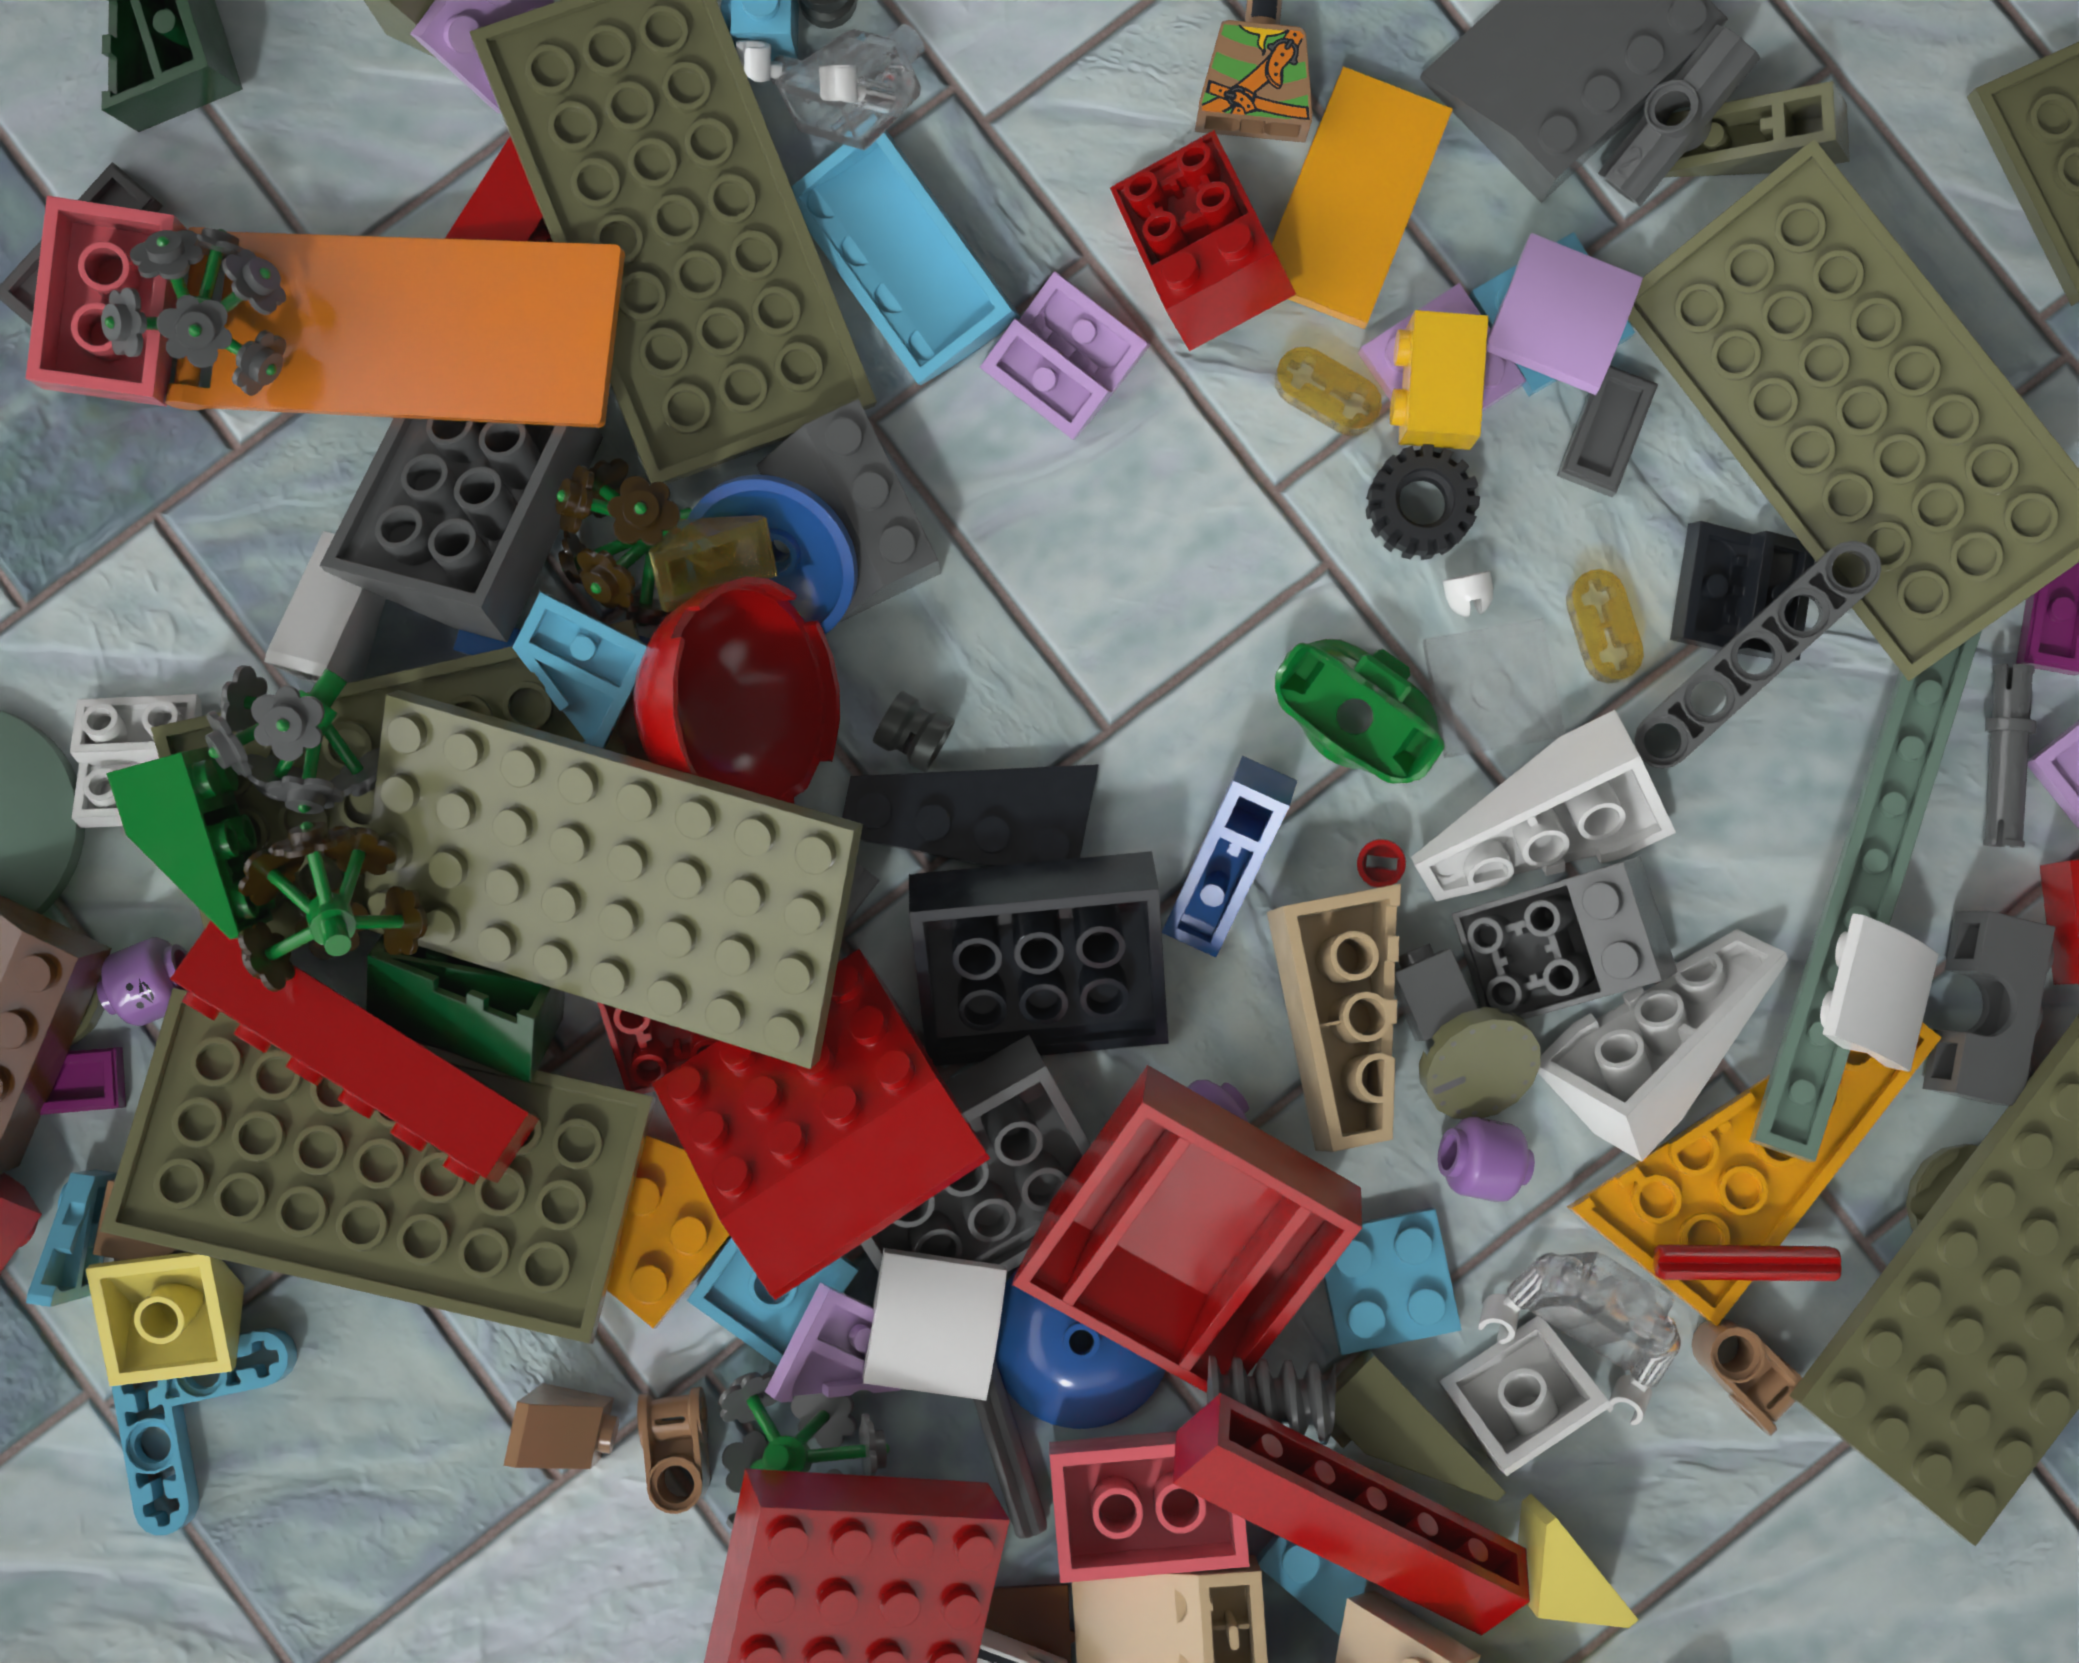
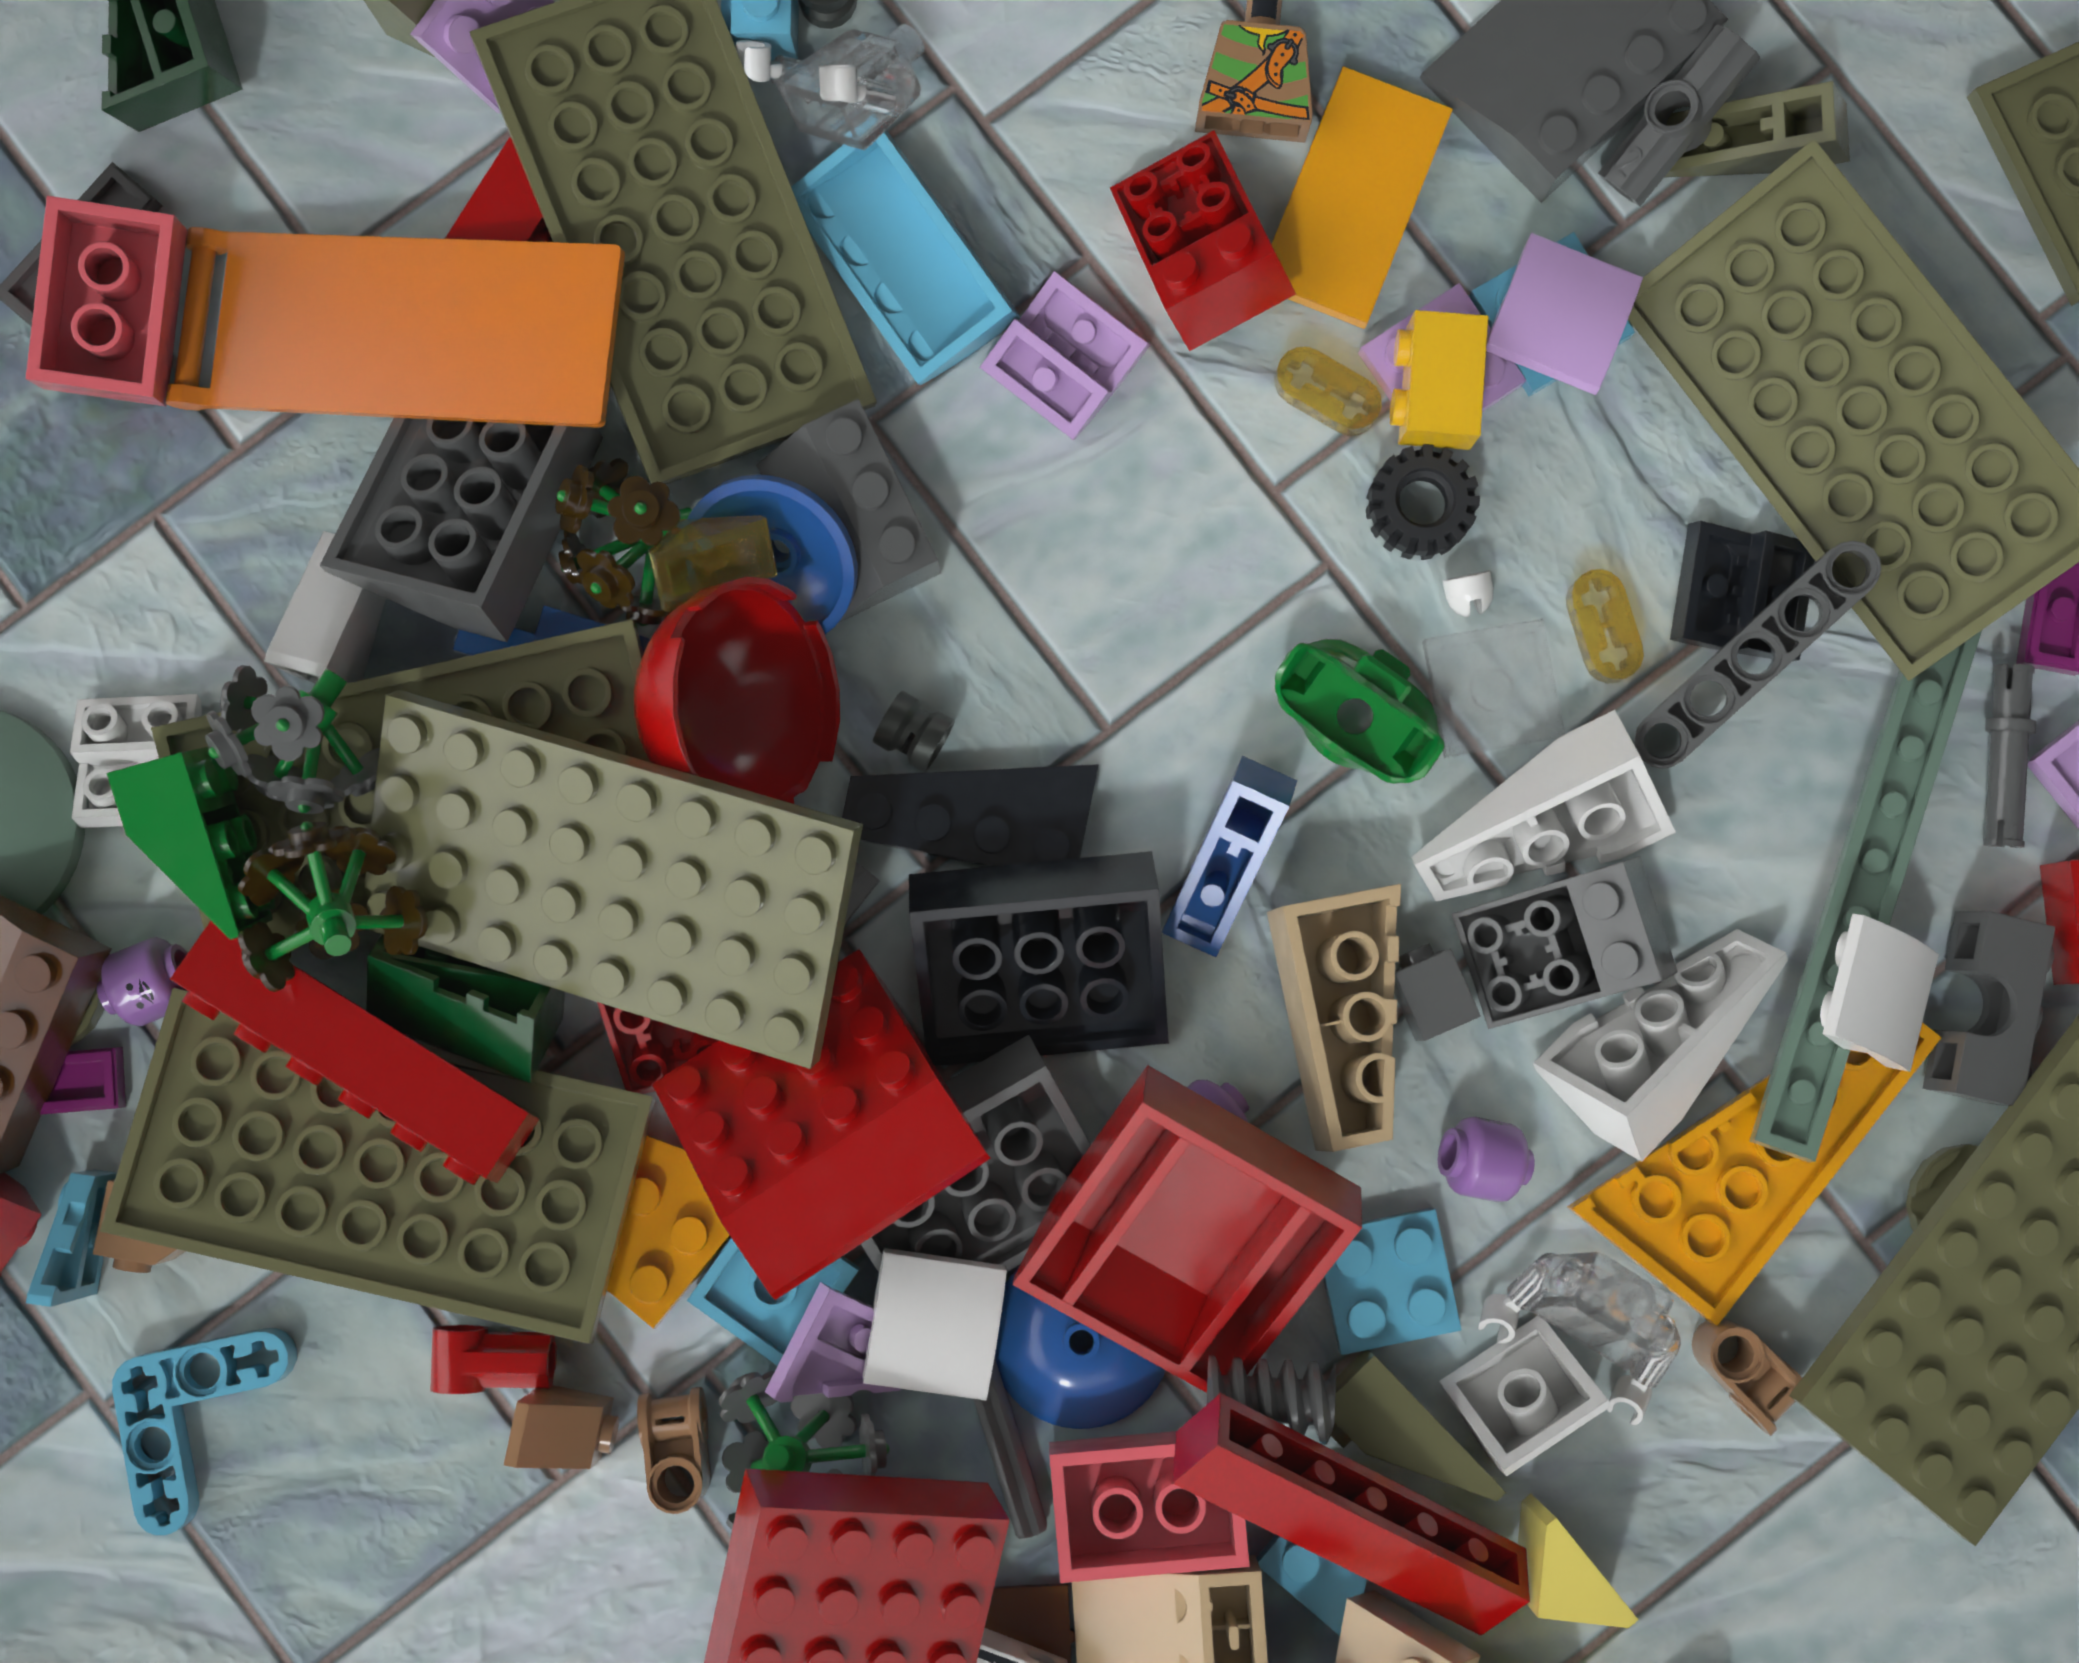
light yellow slope [86,1252,244,1387] -> none
dark grey plant [101,228,286,396] -> none
medium azure wing [512,592,647,749] -> none
red hinge [1357,839,1406,888] -> none
olive tile [1419,1007,1541,1119] -> none
dark grey tile [1557,365,1658,497] -> none
red axle [1653,1245,1842,1281] -> none
none -> red piece [430,1325,557,1394]

